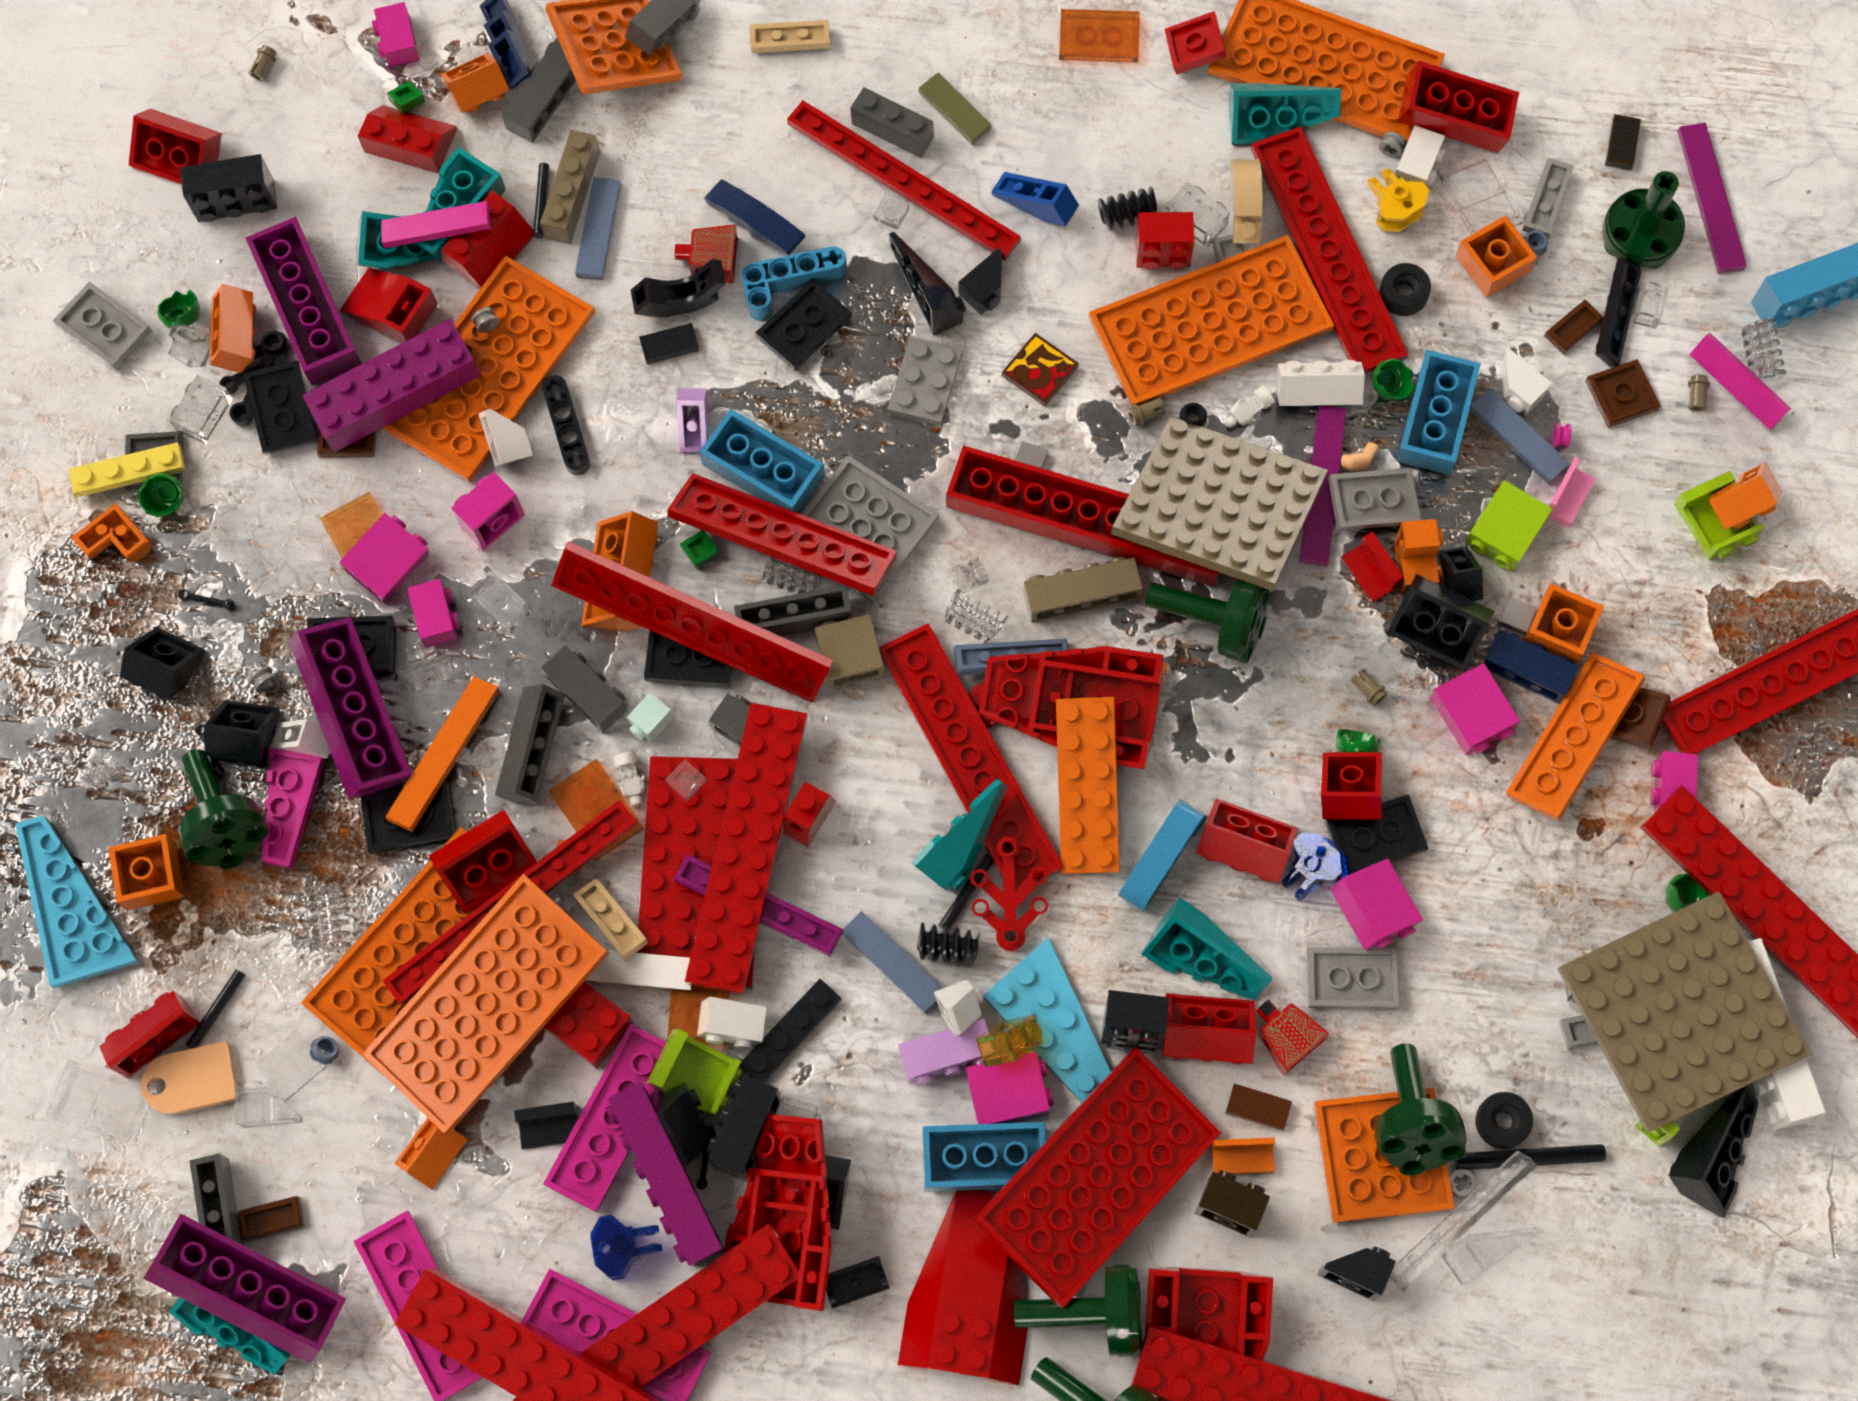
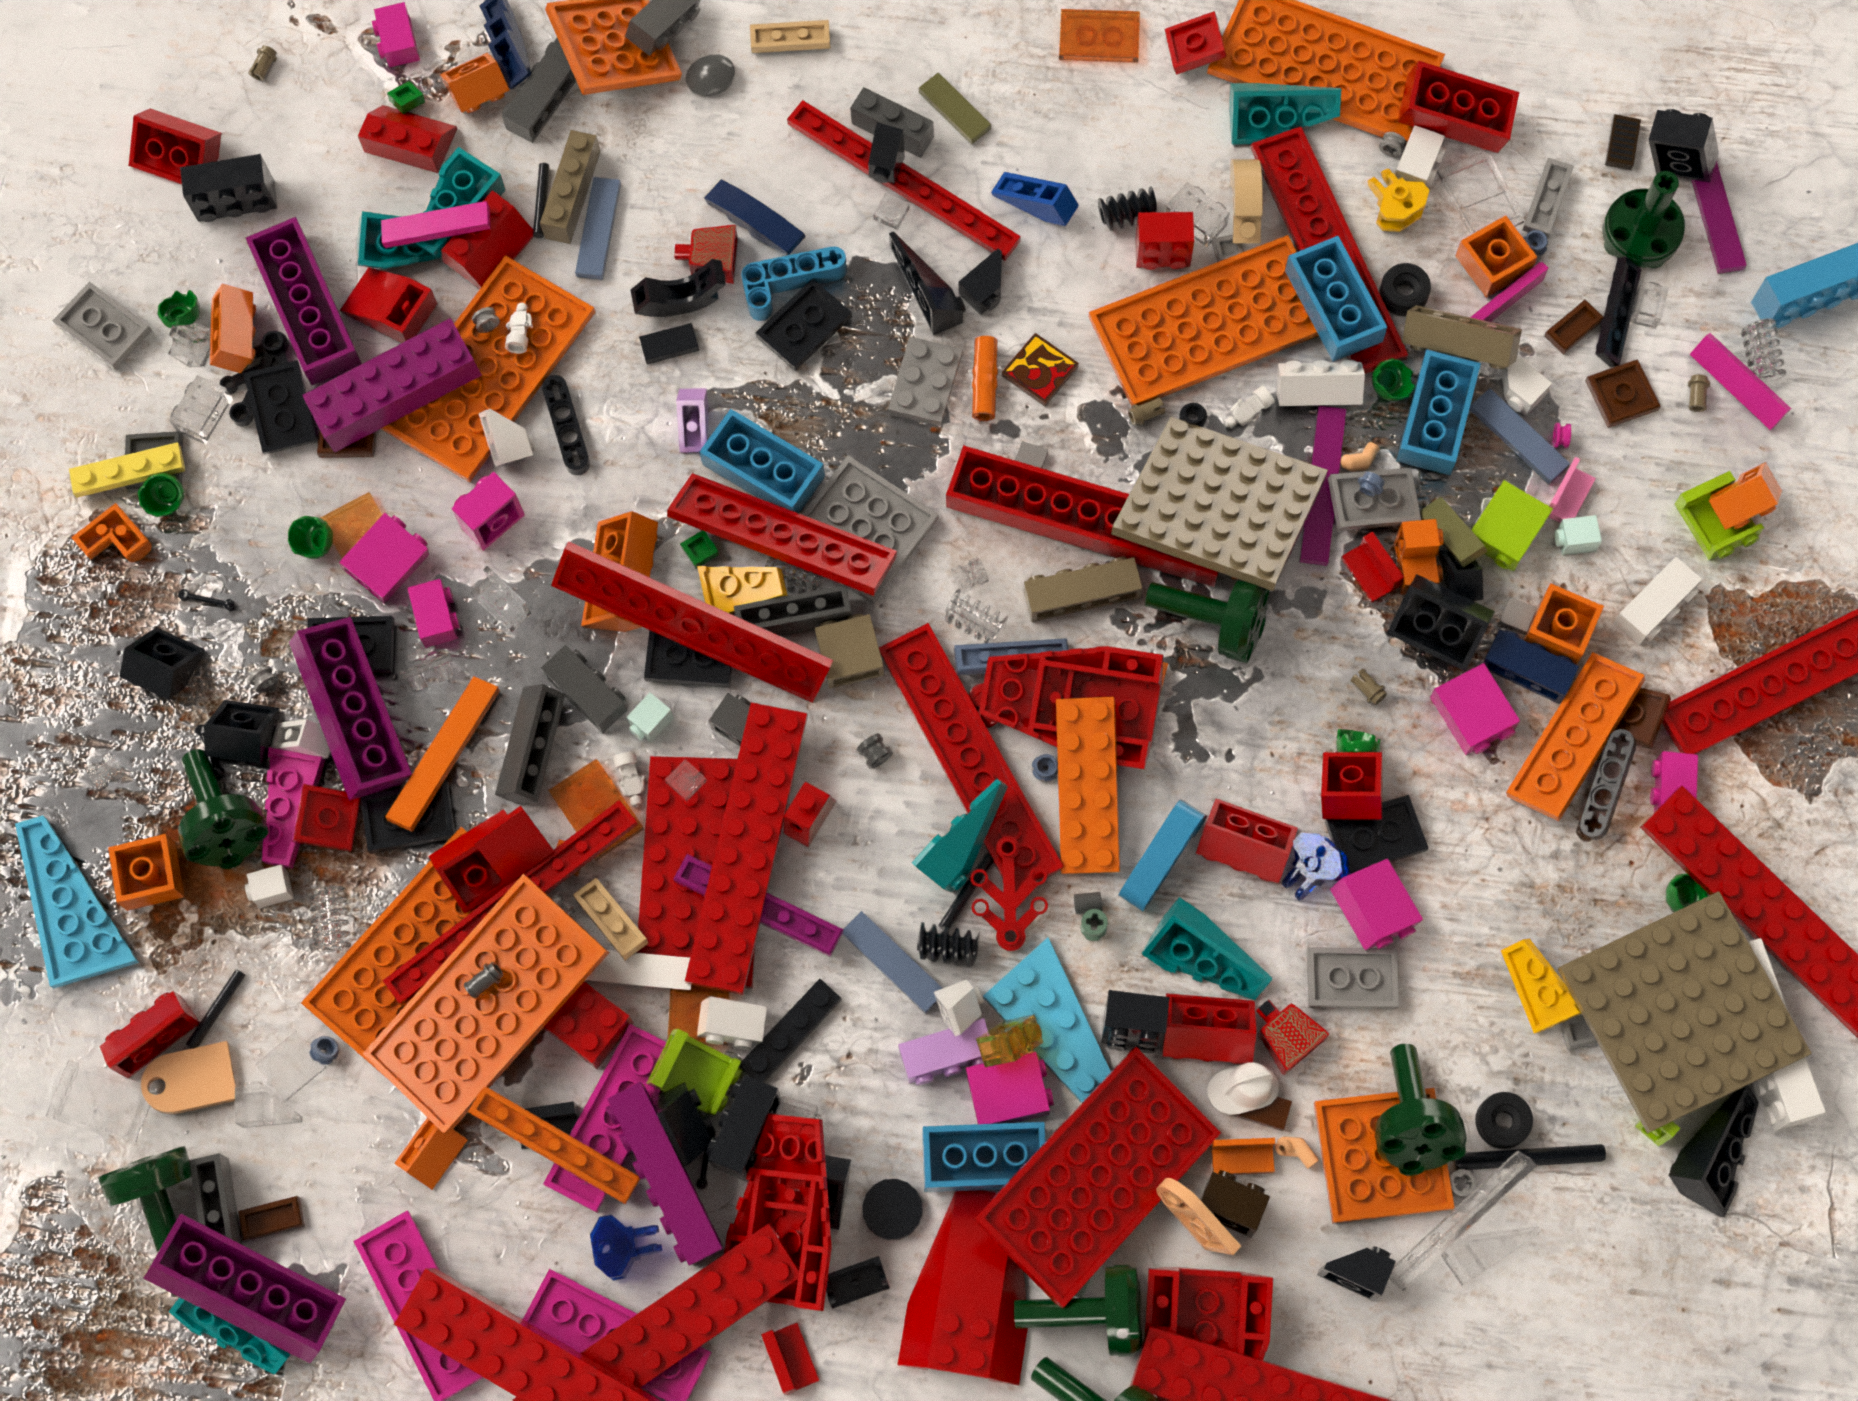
none -> dark green piece [98,1146,192,1253]
none -> white brick [245,865,294,908]
none -> green hair [288,516,333,559]
none -> red tile [292,784,361,852]
none -> dark grey pin [464,962,504,999]
none -> orange tile [468,1085,640,1204]
none -> red tile [472,806,554,886]
none -> white piece [505,303,533,354]
none -> dark grey hat [685,54,735,96]
none -> yellow wing [697,566,788,615]
none -> red panel [761,1322,819,1395]
none -> dark grey wheel [856,733,893,769]
none -> black tile [862,1179,923,1241]
none -> black slope [868,122,905,184]
none -> orange axle [972,336,998,421]
none -> sand blue plate [1032,754,1058,782]
none -> dark grey hinge [1074,892,1102,915]
none -> sand green bush [1080,909,1108,941]
none -> light nougat tile [1156,1178,1241,1255]
none -> white piece [1207,1062,1279,1115]
none -> light nougat arm [1275,1136,1319,1169]
none -> dark azure brick [1285,236,1387,362]
none -> sand blue plate [1358,472,1385,497]
none -> dark tan brick [1402,305,1522,369]
none -> olive tile [1420,497,1487,567]
none -> dark pink tile [1471,262,1549,322]
none -> yellow wing [1501,938,1582,1034]
none -> light aqua brick [1555,515,1602,556]
none -> black beam [1580,729,1637,840]
none -> white brick [1614,557,1702,645]
none -> black brick [1649,109,1719,182]

